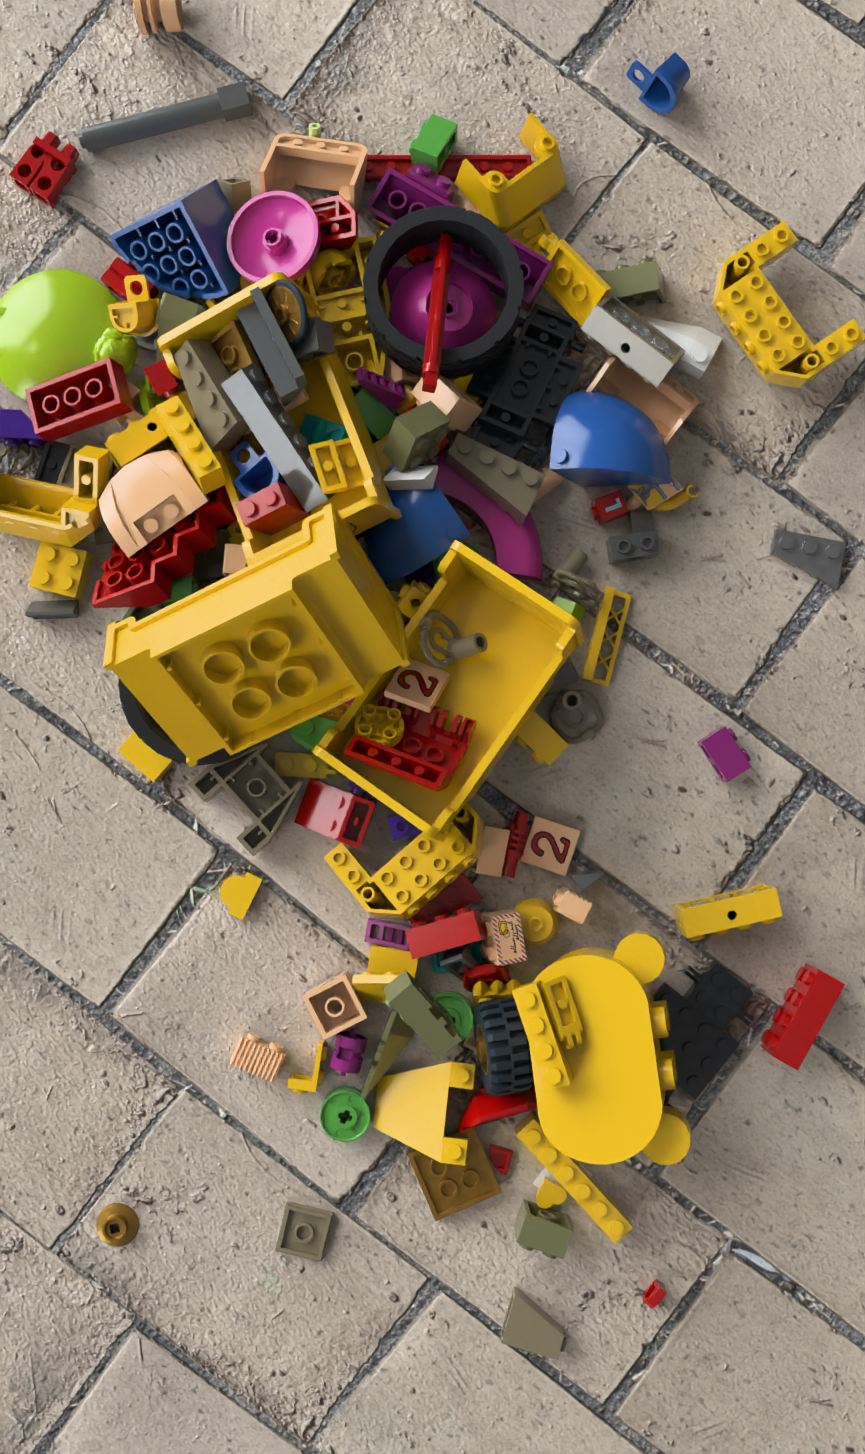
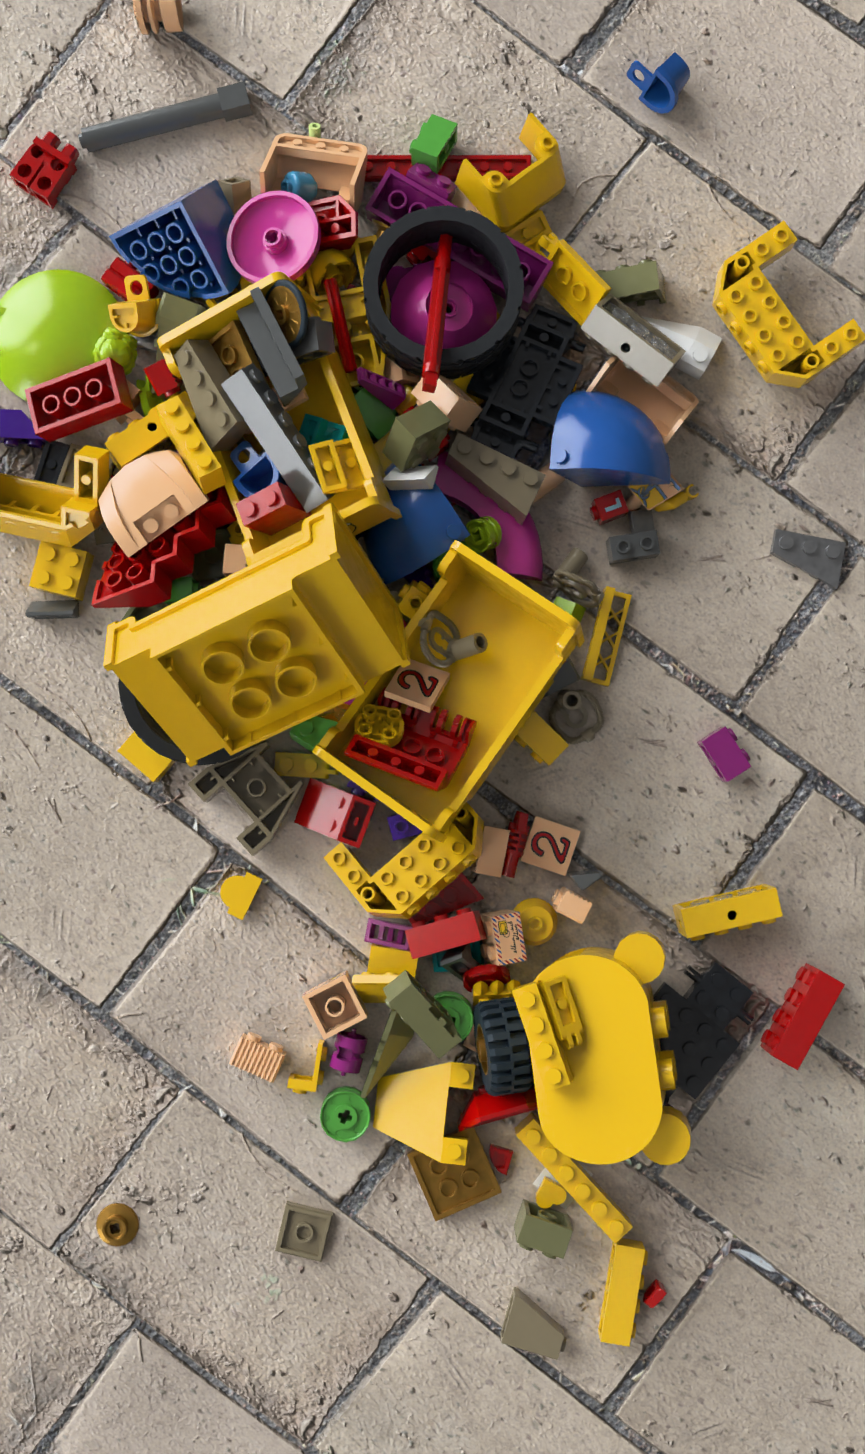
none -> dark azure head [281,171,317,202]
none -> red axle [324,278,357,373]
none -> lime wheel [465,516,502,553]
none -> yellow brick [598,1238,648,1347]

